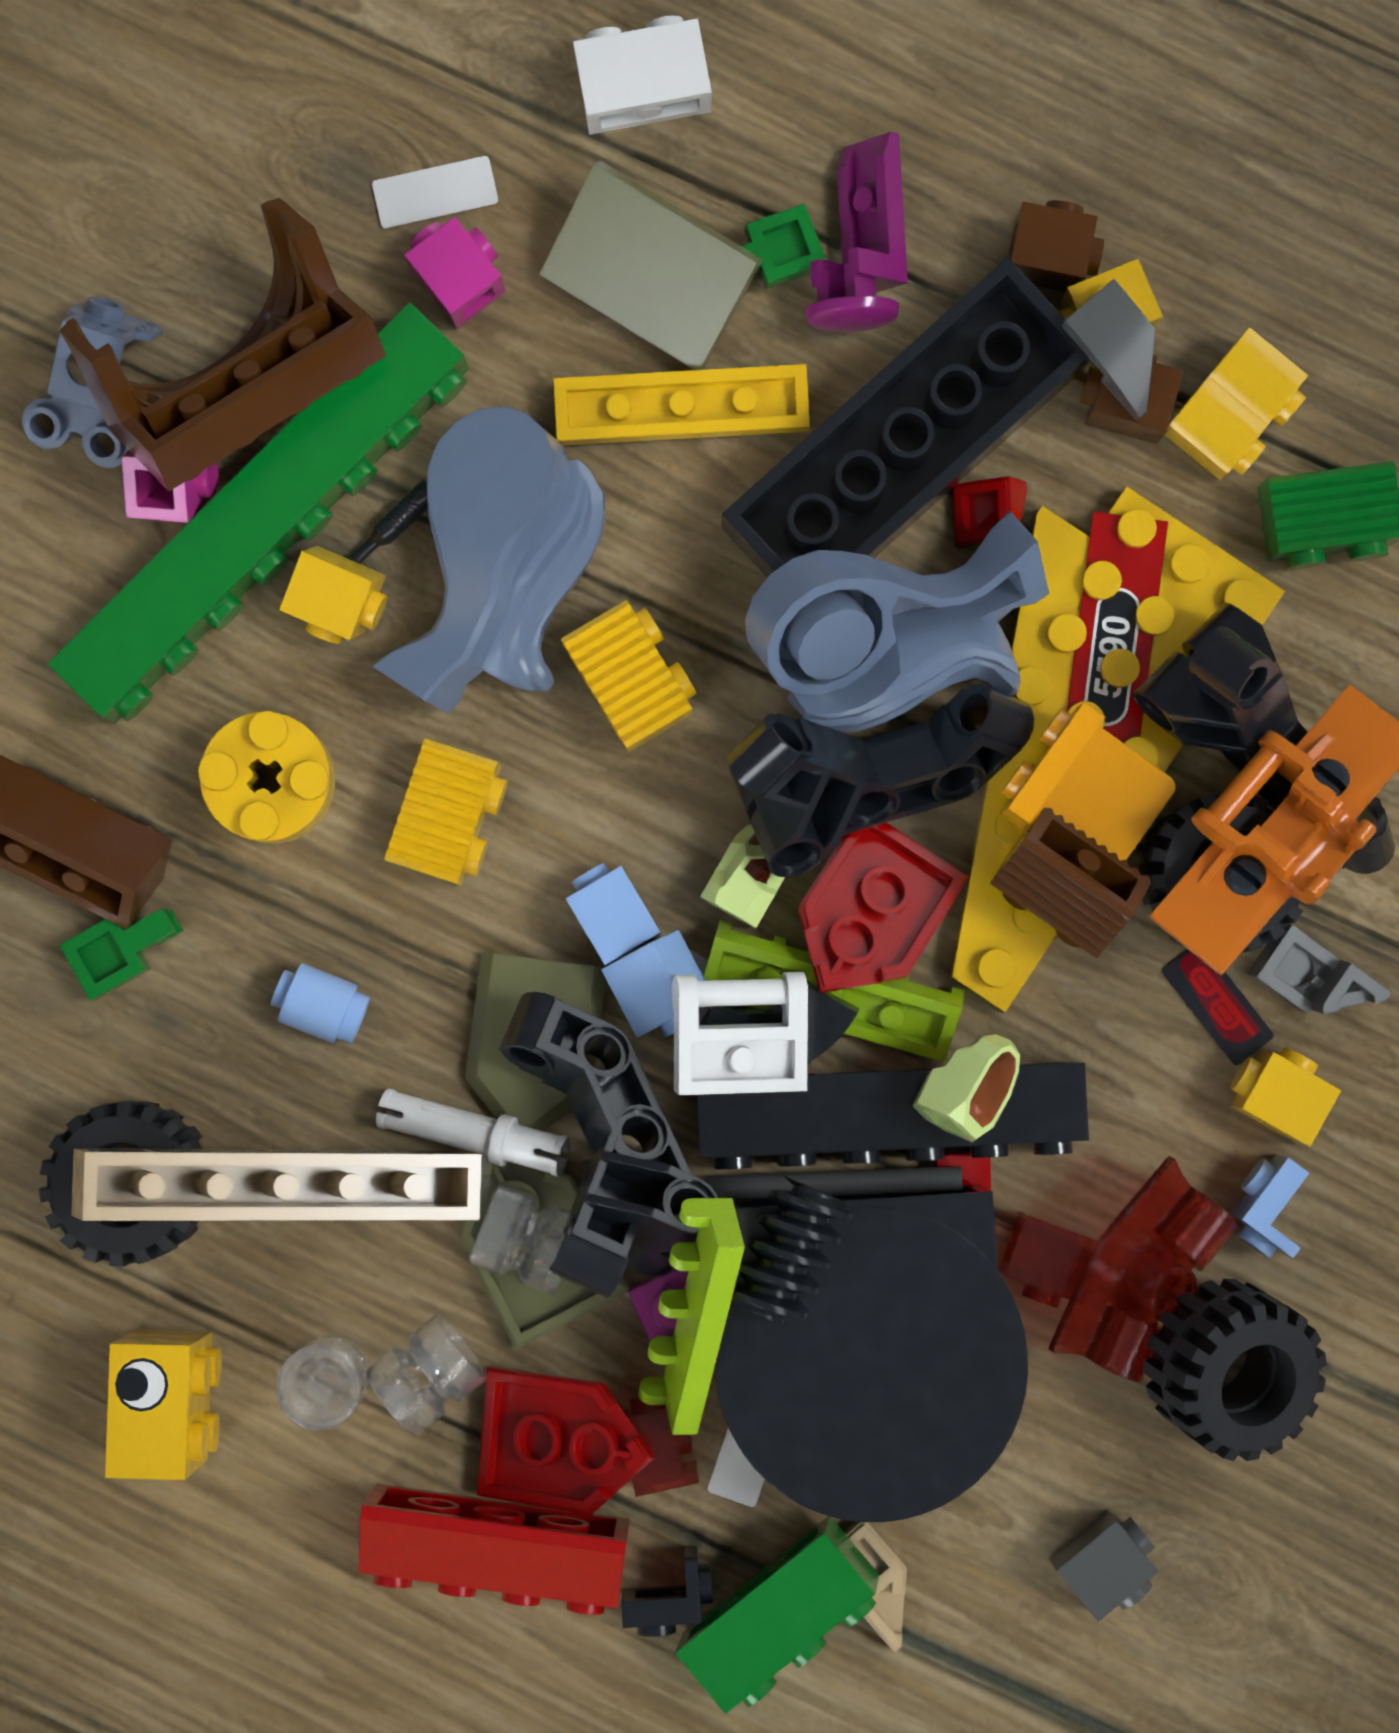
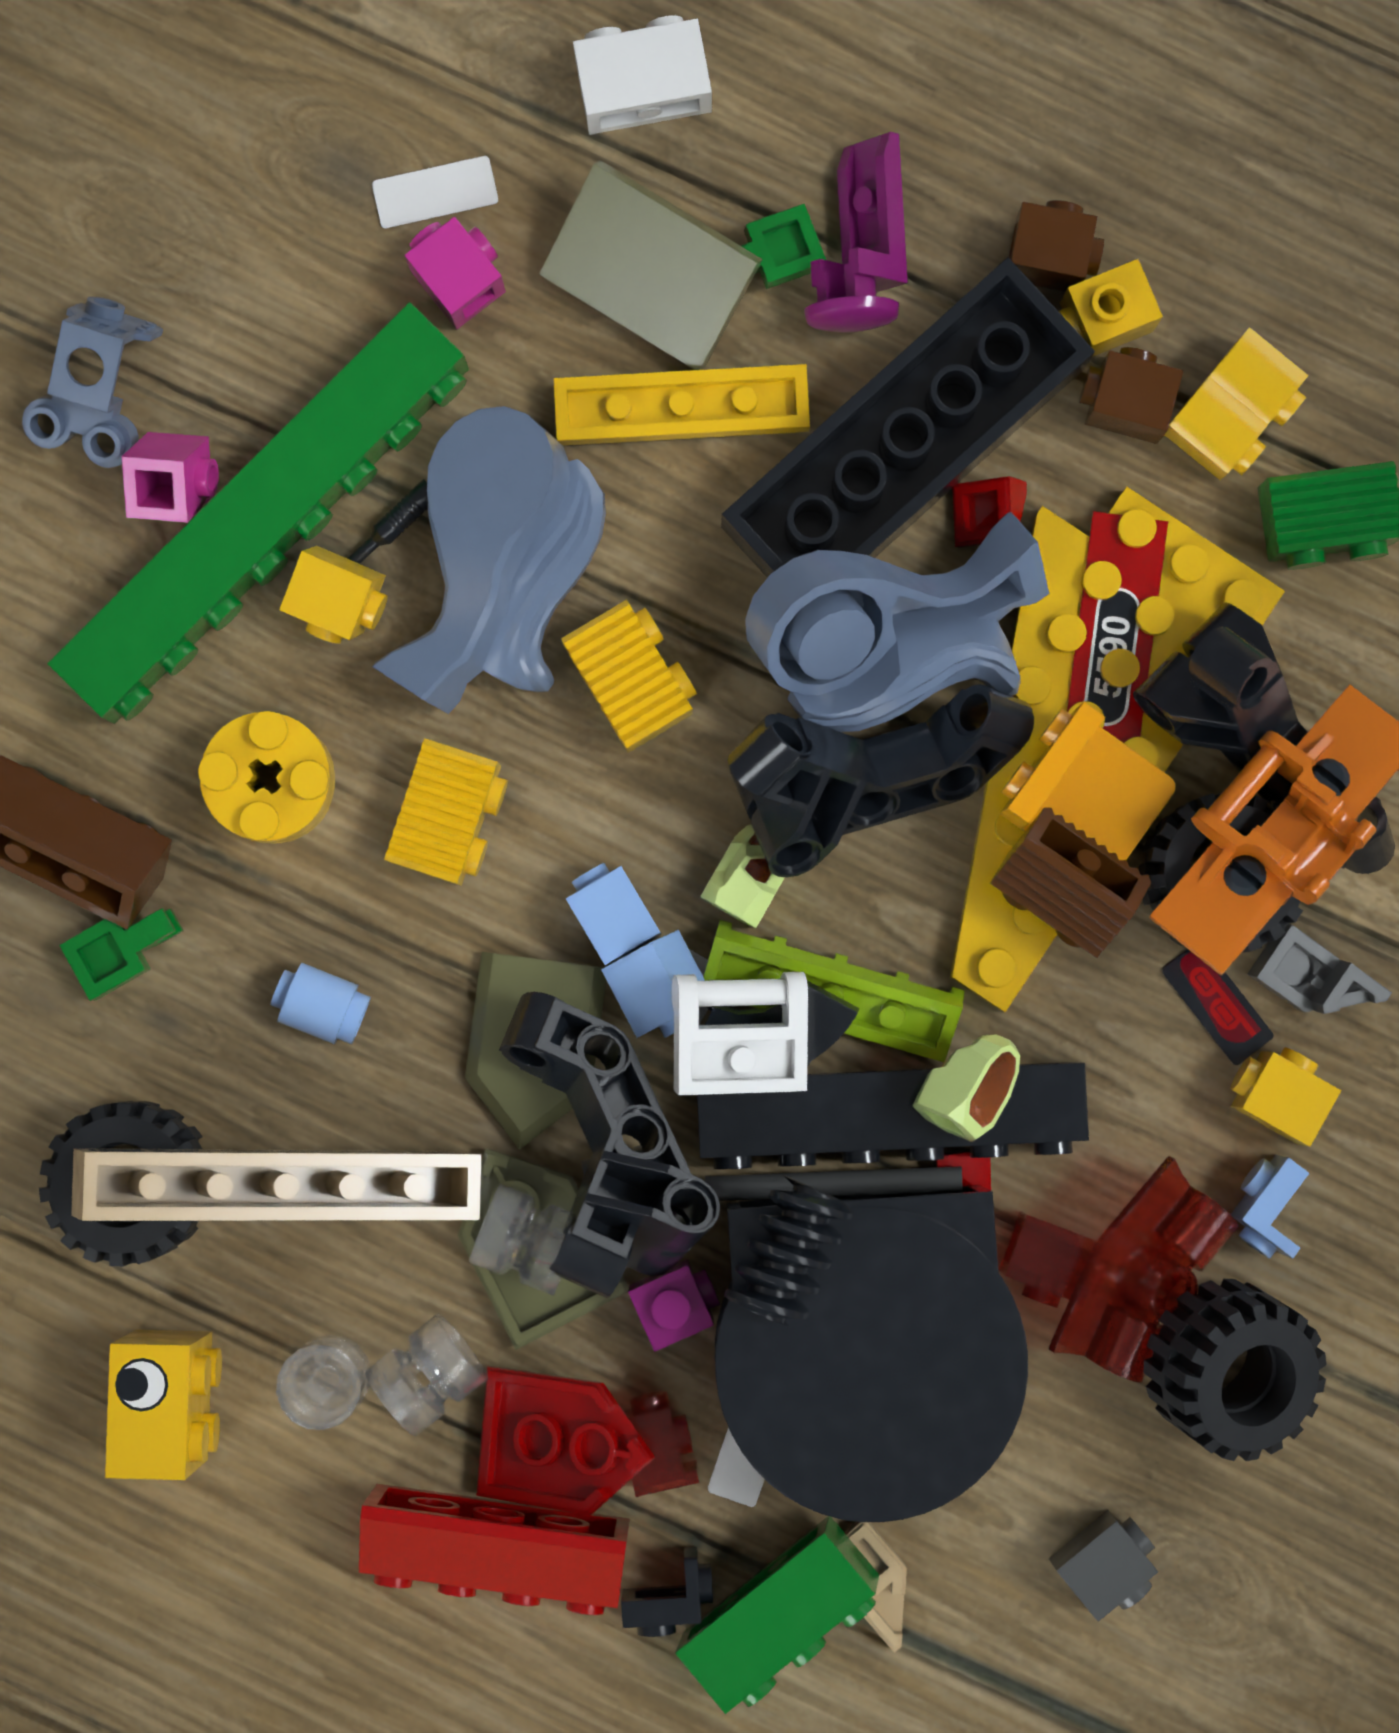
reddish brown piece [60,198,386,492] -> none
white pin [376,1088,571,1177] -> none
lime hinge [638,1198,745,1435] -> none
red tile [798,822,970,994] -> none
dark grey slope [1062,279,1155,422] -> none

